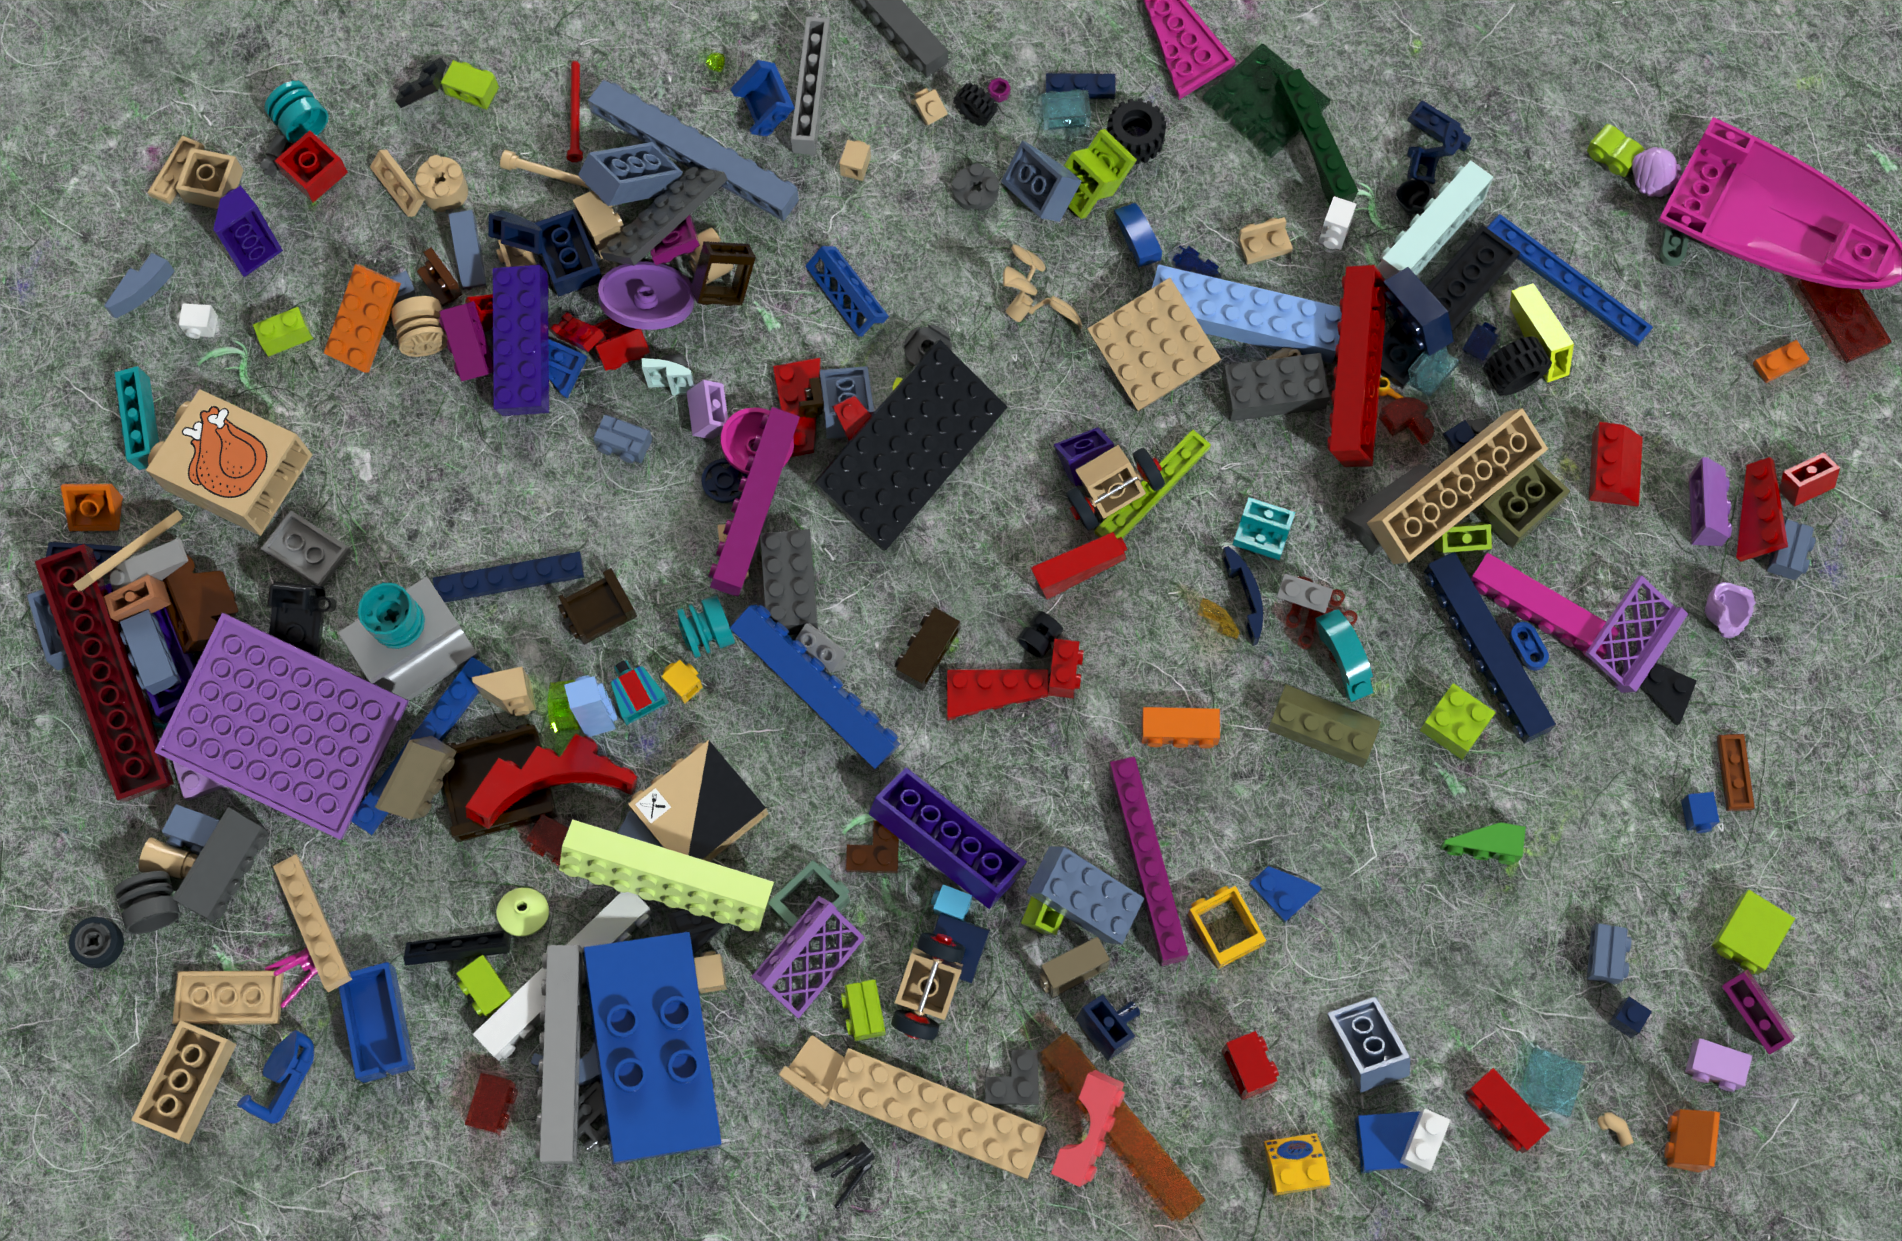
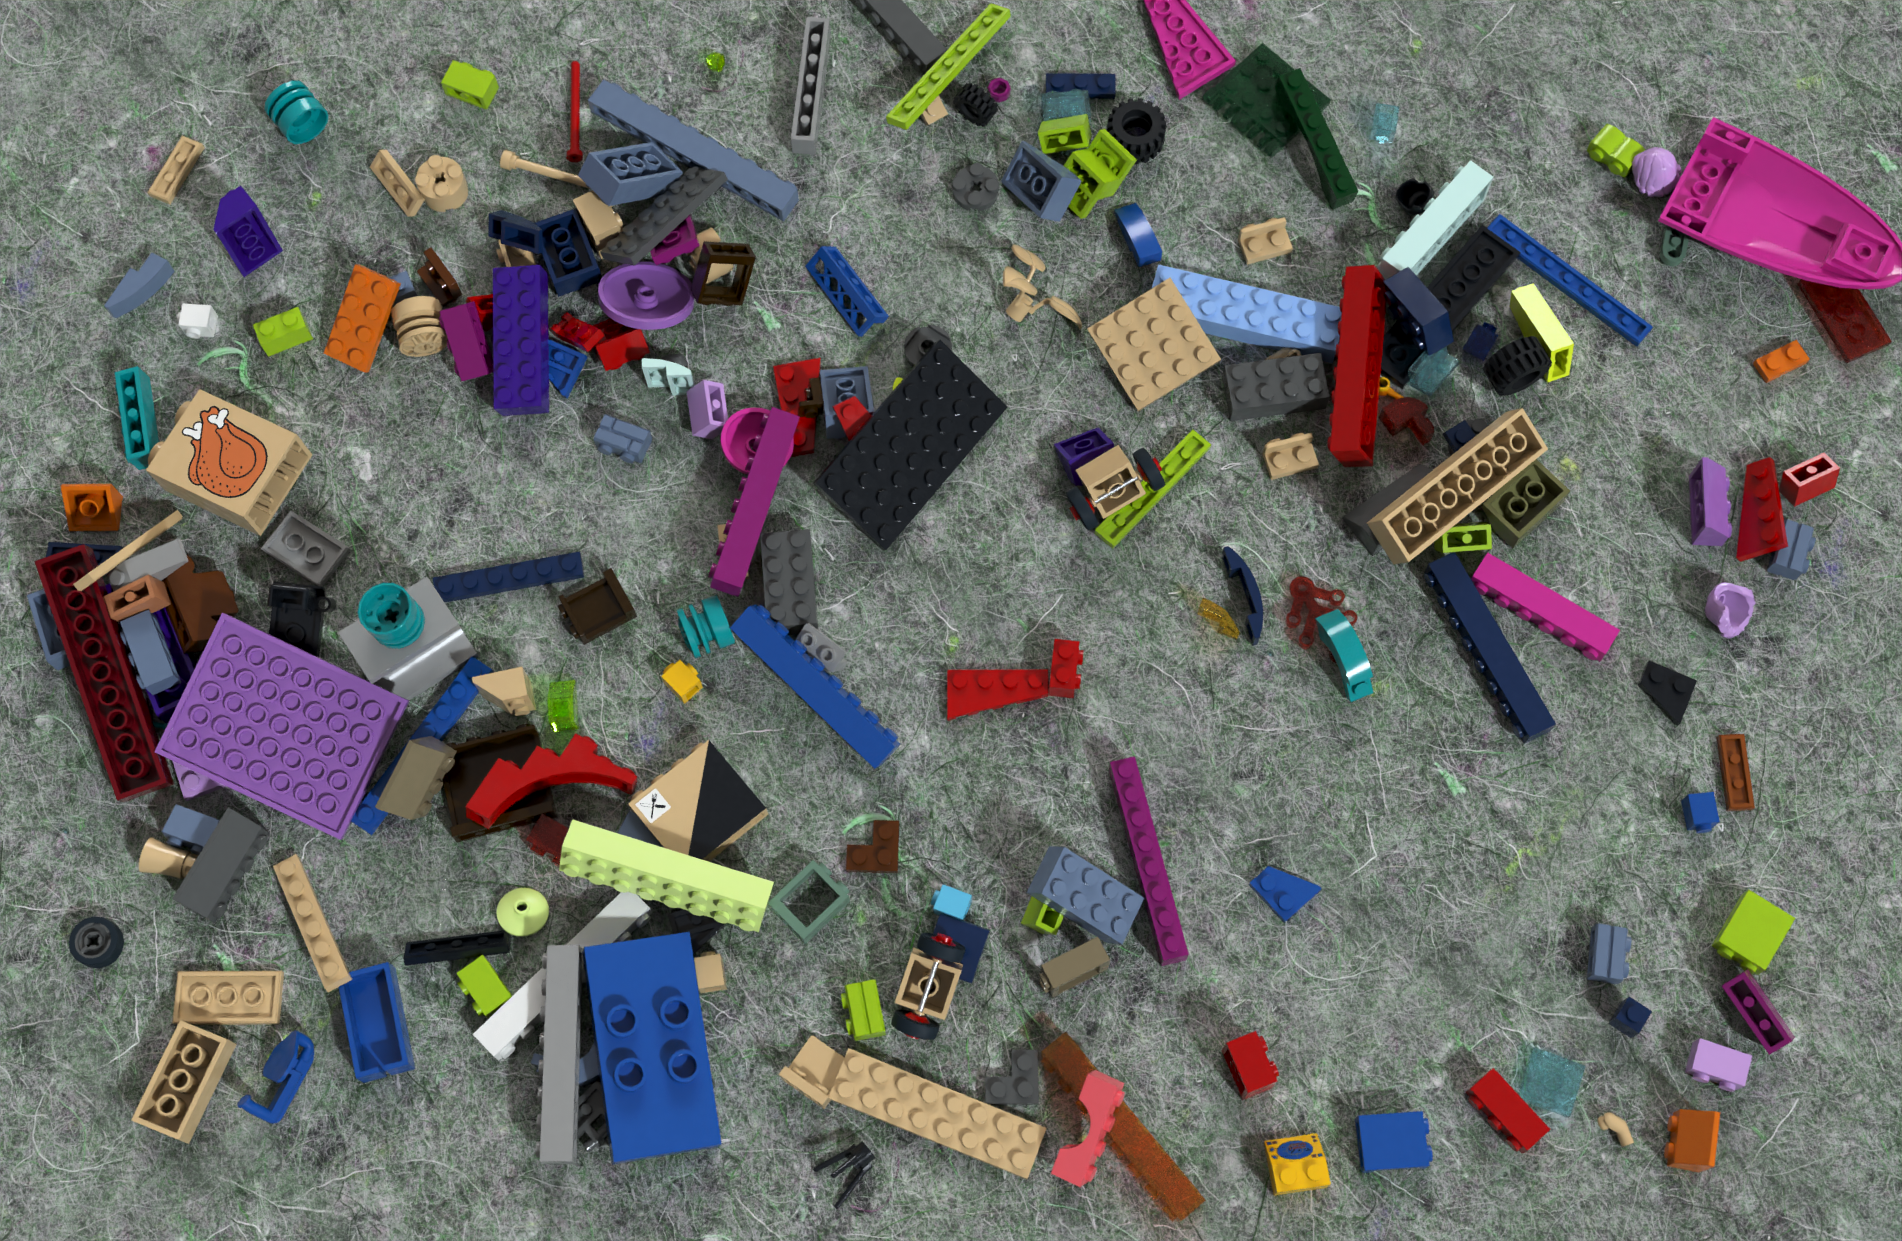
dark grey wheel [114,871,181,934] -> none
tan brick [176,148,244,209] -> none
dark grey bar [260,134,291,177] -> none
dark pink plant [265,947,318,1008] -> none
red brick [275,130,348,203] -> none
black plate [395,58,447,108] -> none
sand blue slope [449,210,487,290] -> none
clear red brick [464,1073,518,1136] -> none
light blue brick [564,676,618,737] -> none
torso [611,660,669,726] -> none
dark blue wheel [701,458,747,503] -> none
blue panel [730,60,795,137] -> none
medium lavender fence [751,896,865,1019] -> none
tan brick [839,140,871,181] -> none
dark purple brick [869,767,1027,909] -> none
dark brown brick [895,607,961,691] -> none
black wheel [1017,611,1063,658] -> none
red slope [1031,532,1128,600] -> none
dark blue brick [1076,994,1140,1061] -> none
orange brick [1142,707,1220,748] -> none
clear blue hinge [1172,245,1222,277] -> none
yellow window [1188,886,1266,969] -> none
teal slope [1232,497,1296,561] -> none
olive slope [1268,684,1381,768] -> none
light grey brick [1276,574,1333,613] -> none
white brick [1319,196,1356,250] -> none
sand blue slope [1327,996,1410,1093] -> none
white brick [1400,1109,1450,1174] -> none
dark blue piece [1407,123,1463,184] -> none
dark blue hinge [1408,100,1472,152] -> none
lime brick [1420,683,1496,760] -> none
bright green slope [1440,822,1526,865] -> none
blue plate [1509,622,1549,671] -> none
medium lavender fence [1585,576,1688,693] -> none
red slope [1588,422,1643,507] -> none
none -> lime plate [886,3,1011,130]
none -> lime brick [1038,114,1092,154]
none -> tan bracket [1262,433,1319,480]
none -> clear light blue brick [1369,103,1399,143]

